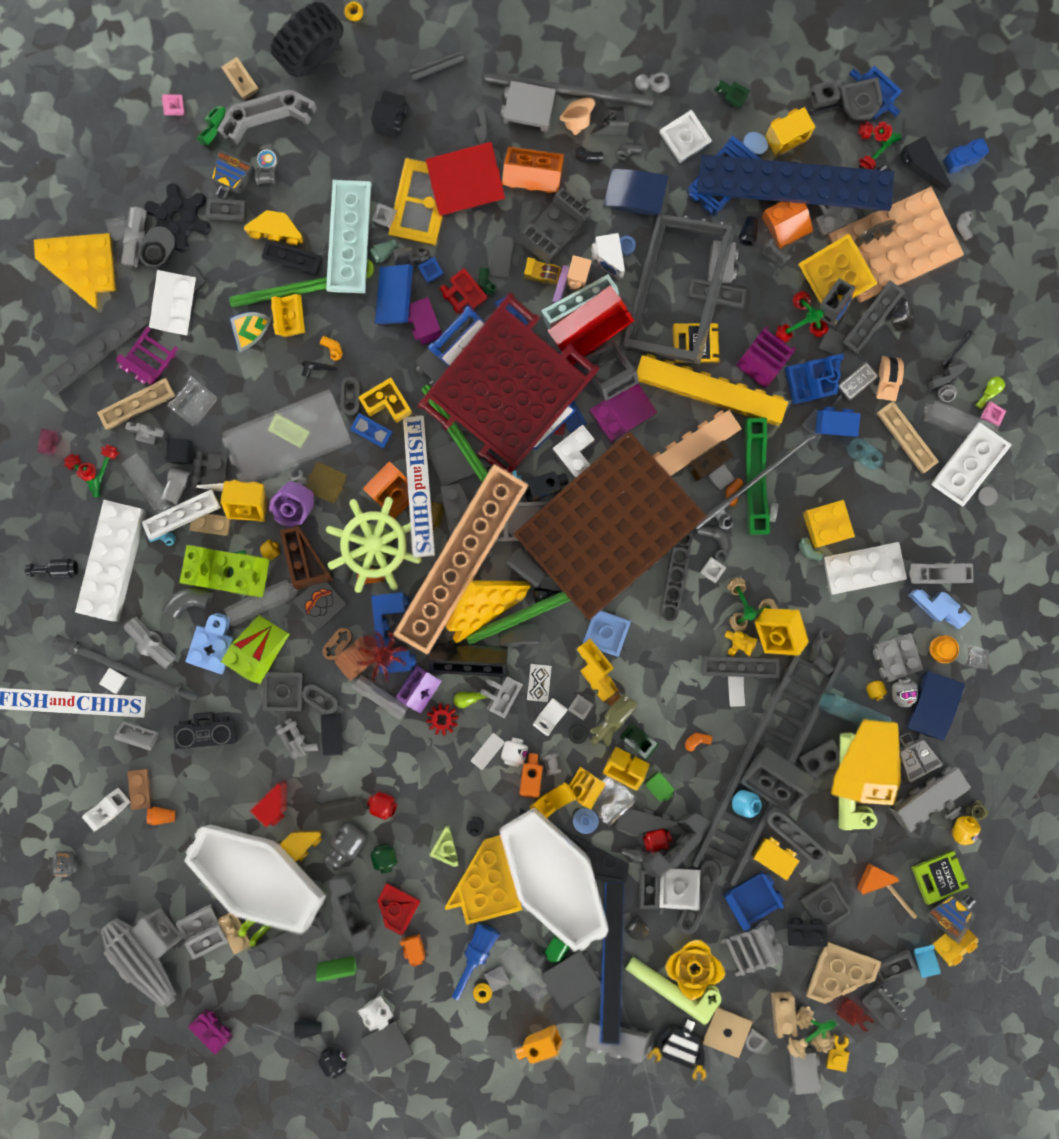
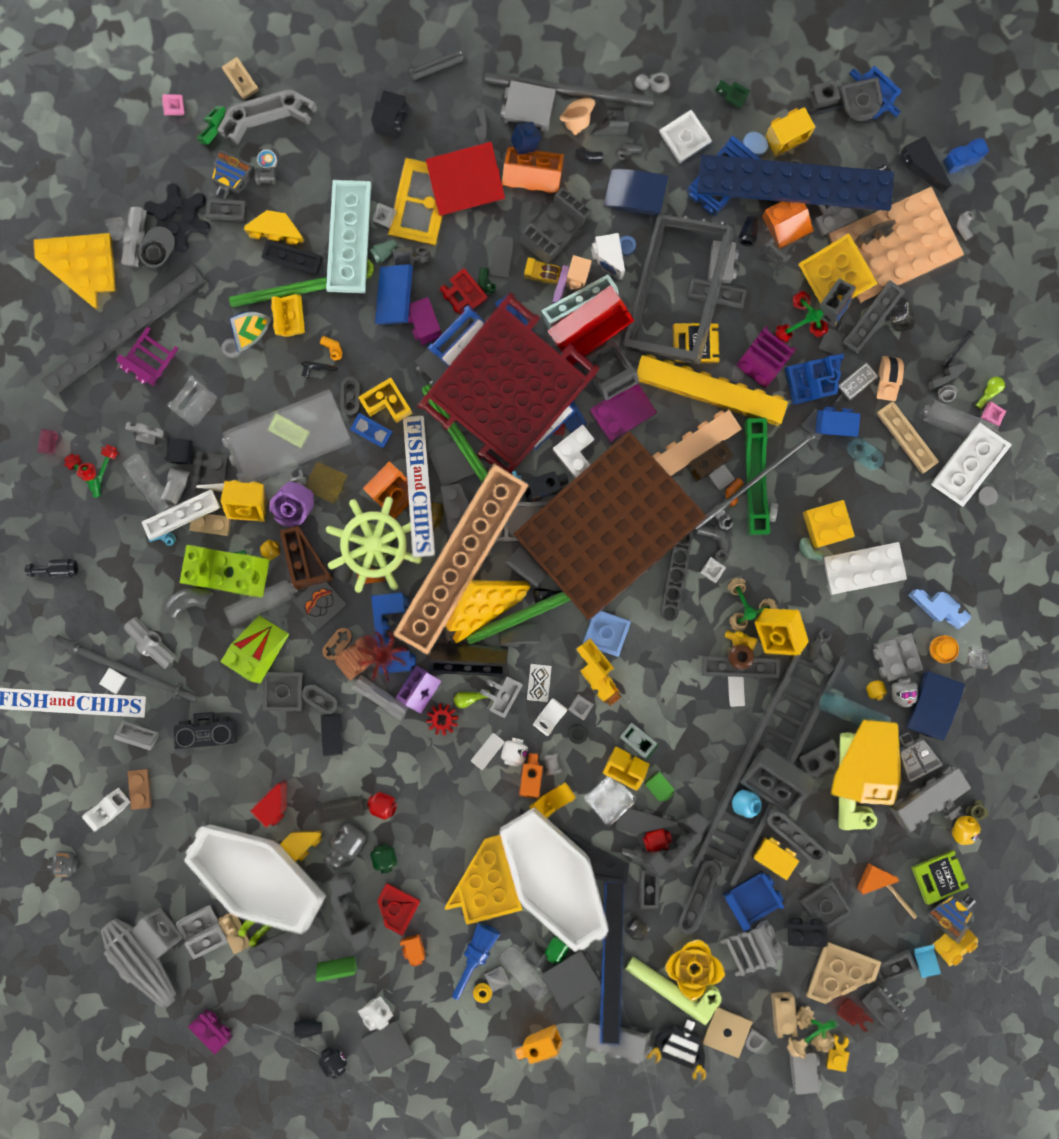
white brick [75,500,147,622] -> none
tan plate [97,378,176,430] -> none
orange cone [147,806,176,826] -> none
white slope [149,270,196,335] -> none
light blue plate [185,612,235,675] -> none
black tyre [270,2,344,77] -> none
light grey piece [275,718,319,760] -> none
yellow plate [344,2,363,21] -> none
blue plate [418,257,444,284] -> none
yellowish green slope [429,825,459,867] -> none
black bush [466,817,484,836] -> none
yellow brick [569,767,606,810] -> none
light blue piece [573,808,599,834] -> none
olive animal [590,694,638,747] -> none
white plate [659,868,700,910] -> none
orange arm [685,733,713,752] -> none
red plant [858,121,902,170] -> none
light grey arch [909,563,973,584] -> none
none -> light grey tile [221,338,241,359]
none -> dark blue brick [511,122,541,155]
none -> reddish brown head [727,644,754,669]

